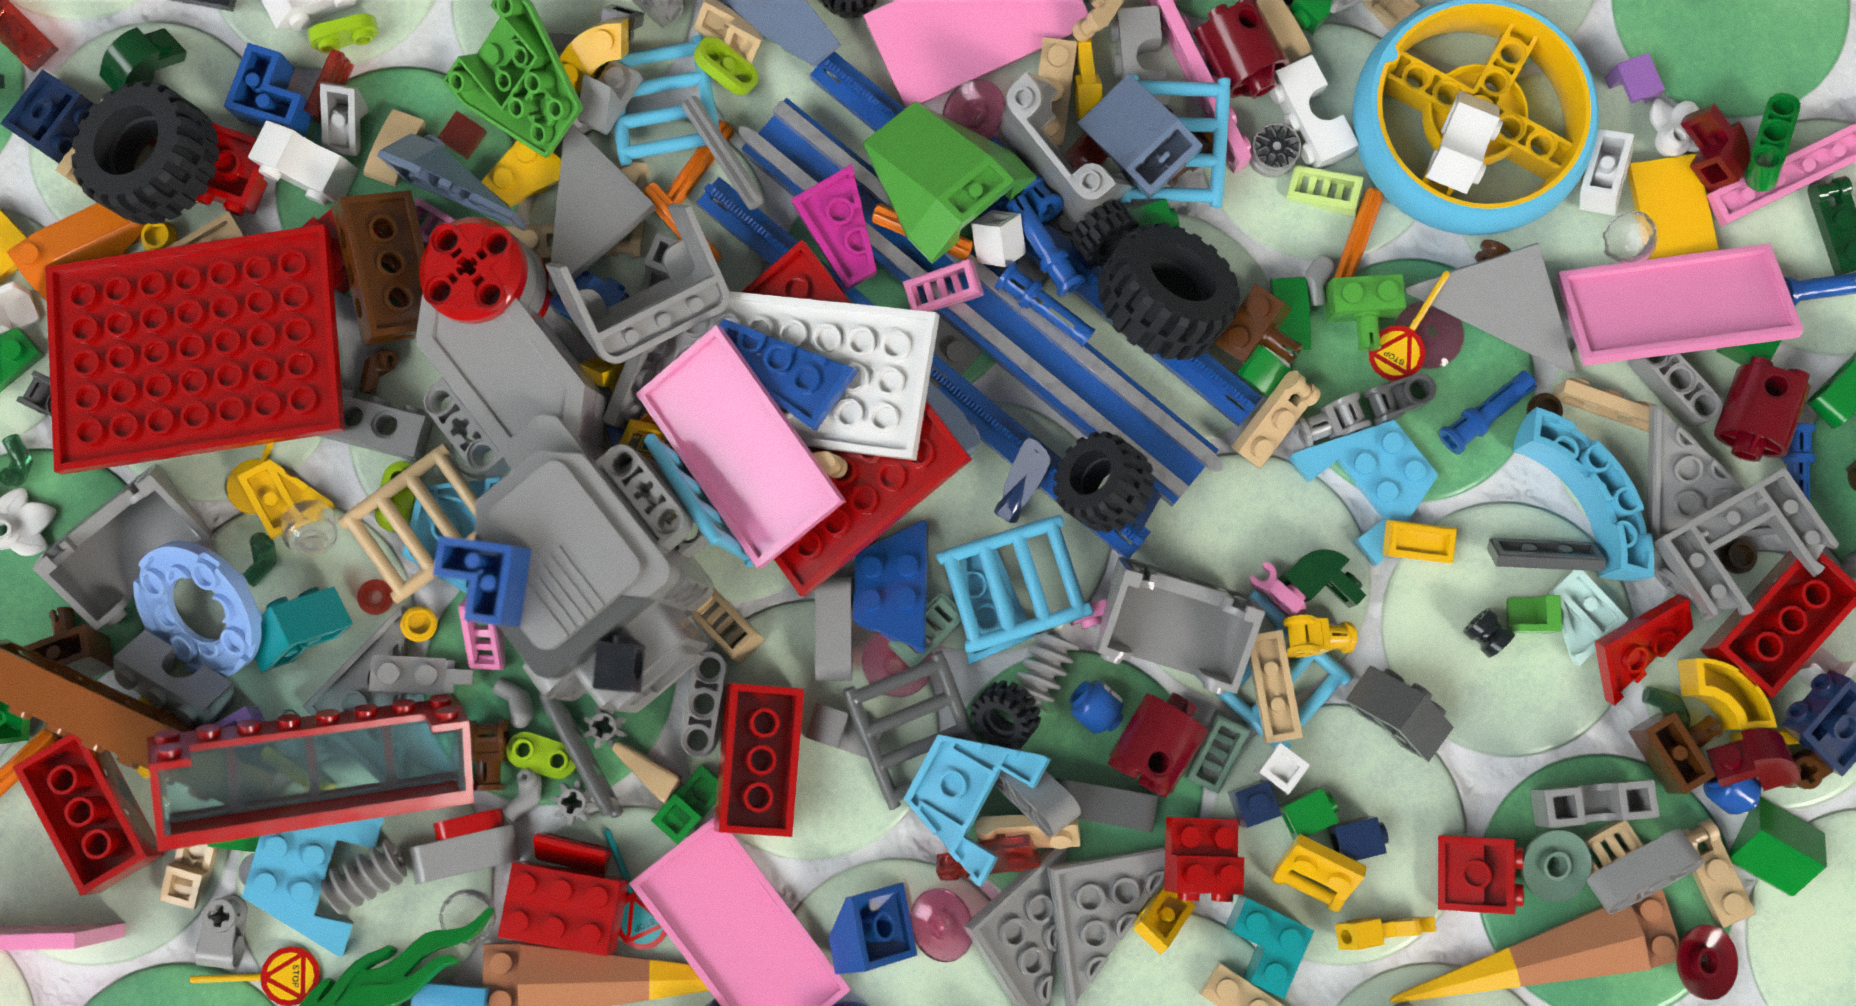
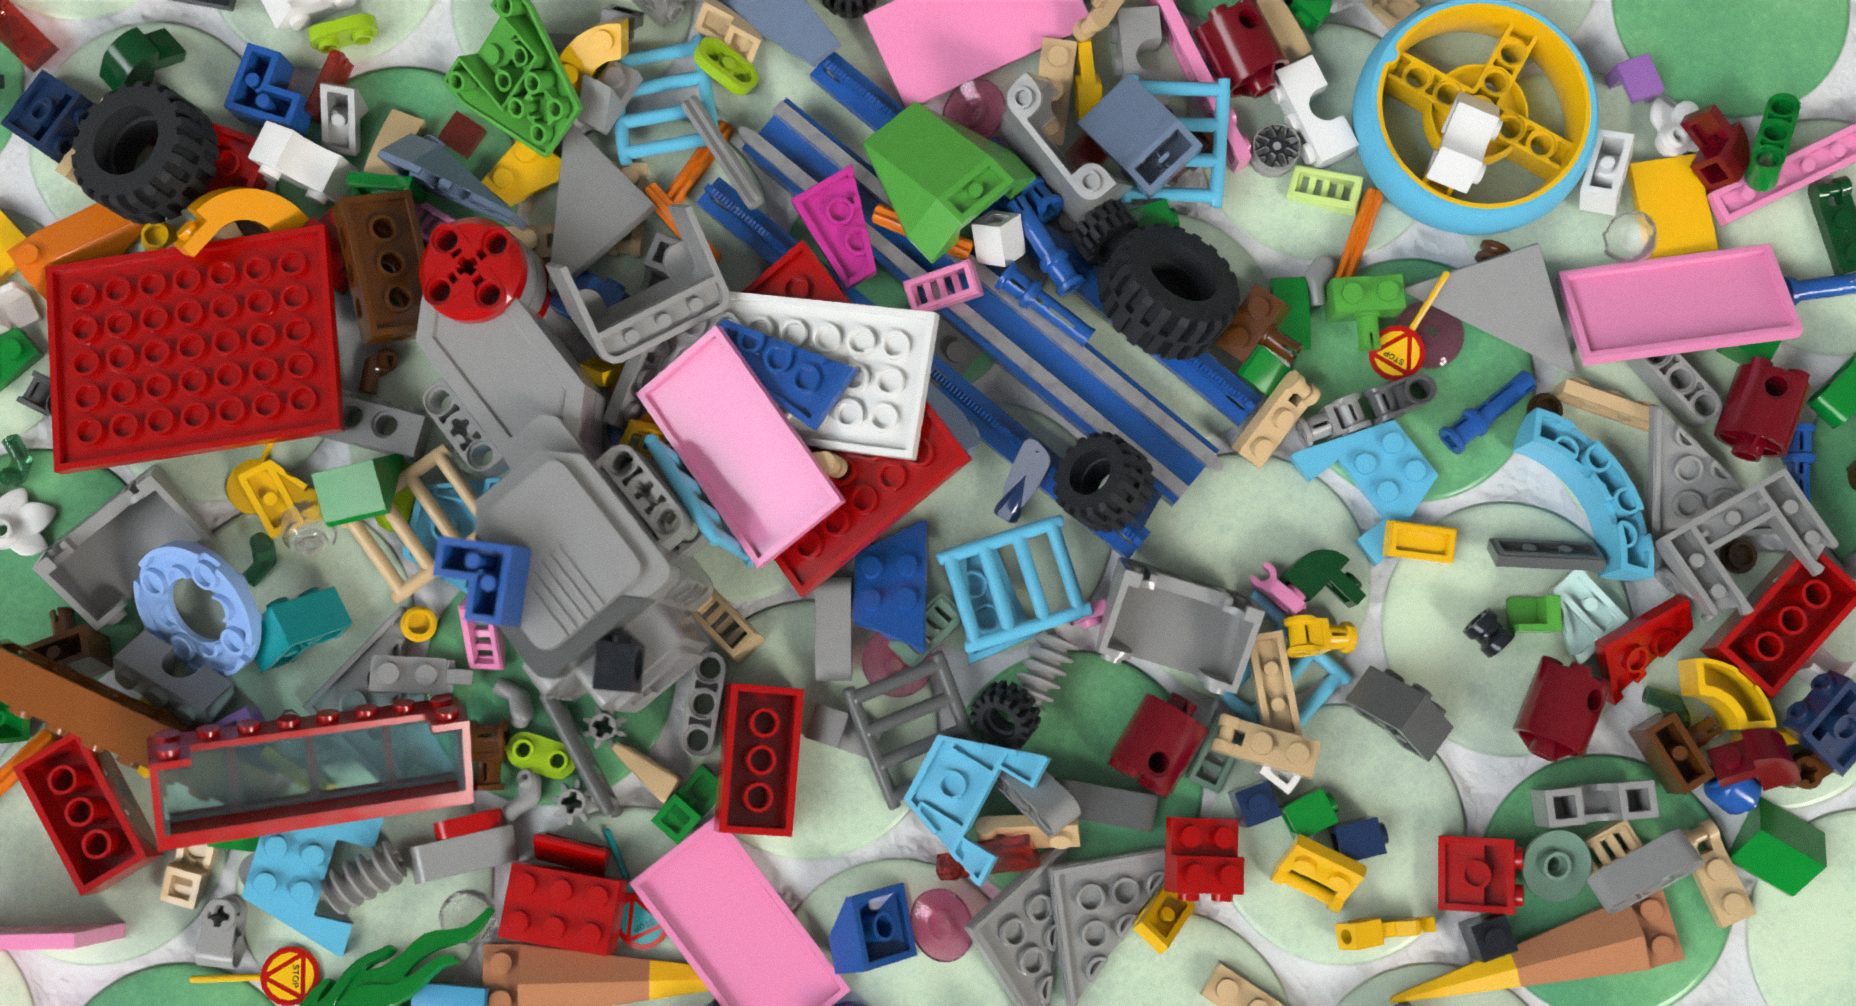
clear red plate [357,579,394,615] -> none
blue head [1069,680,1124,734] -> none
teal brick [1224,895,1315,999] -> none
dark red dish [1677,924,1738,1000] -> none
none -> light orange arch [173,187,310,257]
none -> slope [311,453,404,527]
none -> green tile [345,172,427,204]
none -> tan plate [1211,714,1321,780]
none -> black brick [1458,913,1519,963]
none -> dark red cylinder [1512,655,1613,763]

